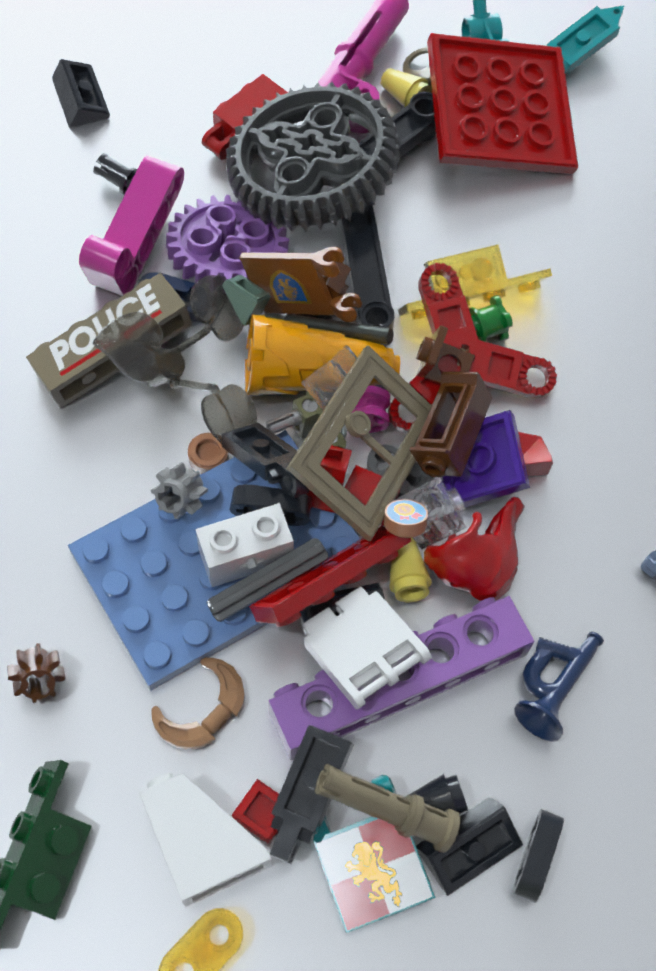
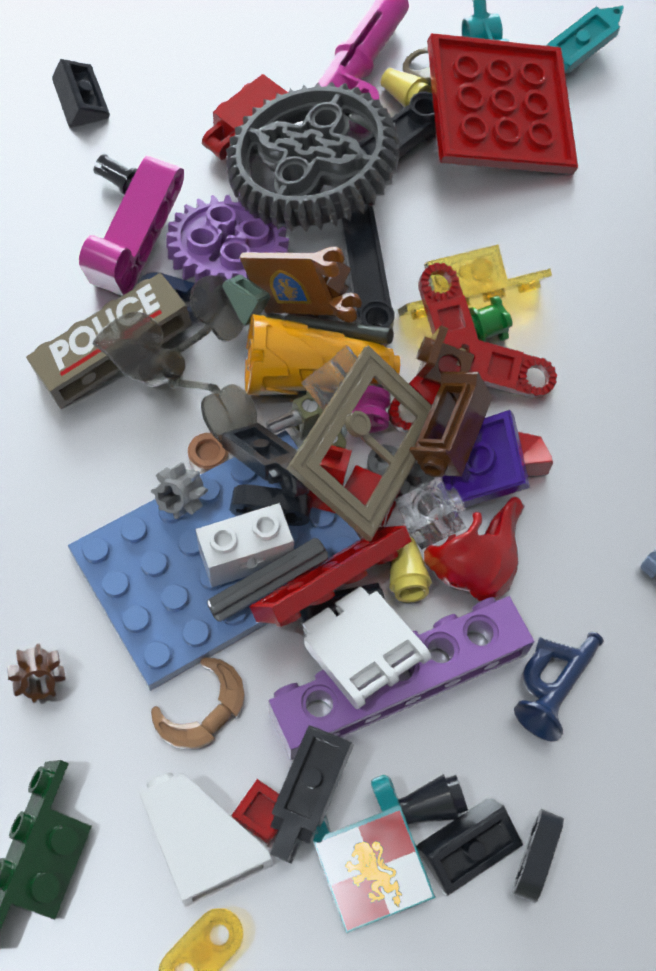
dark tan pin [315,764,460,853] -> none
tile [384,499,428,538] -> none

